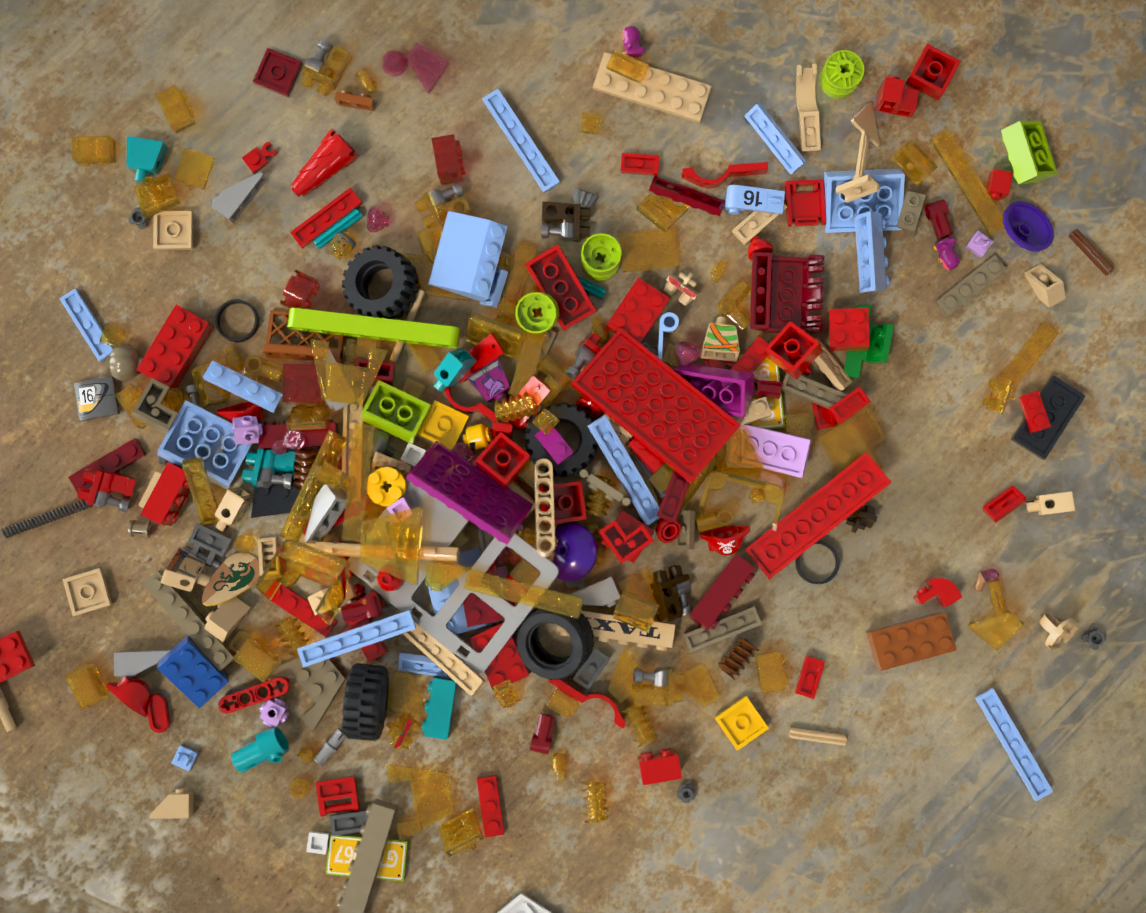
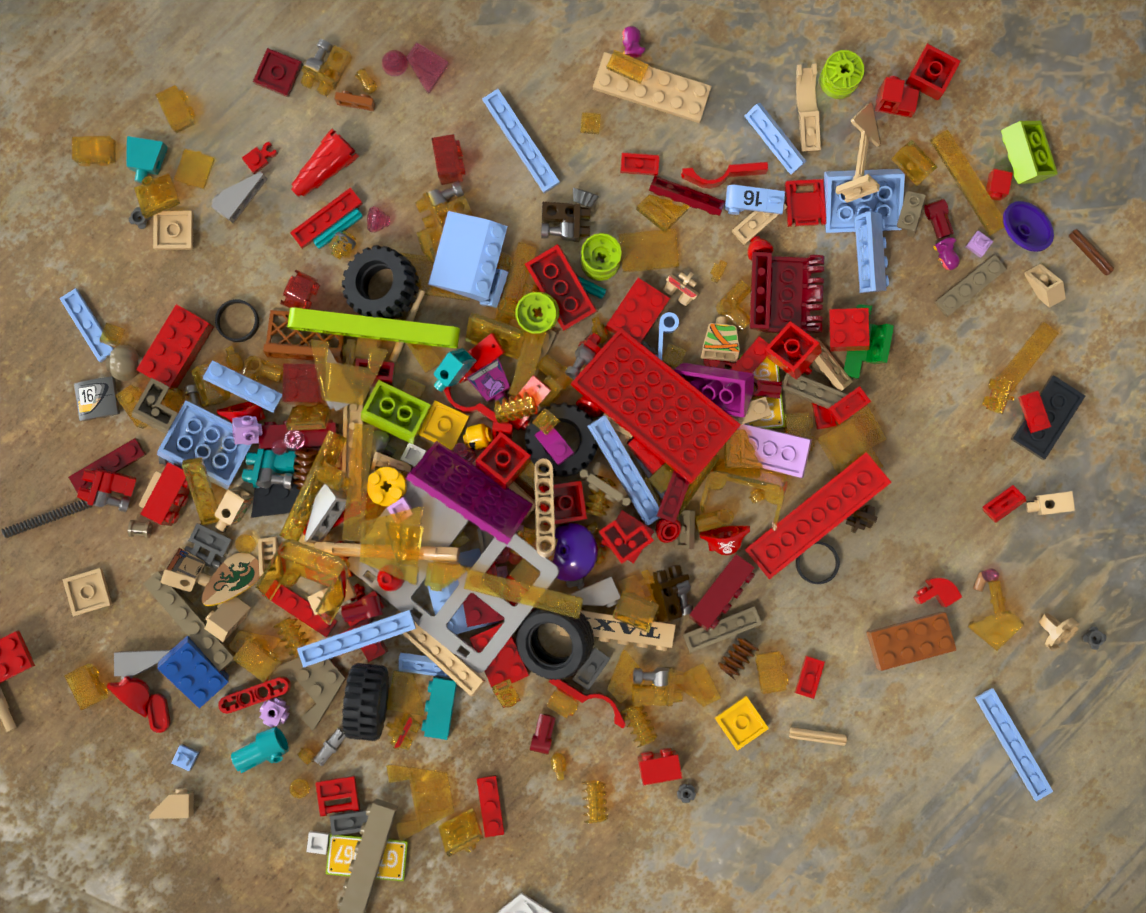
clear pink brick [676,341,702,366] -> none

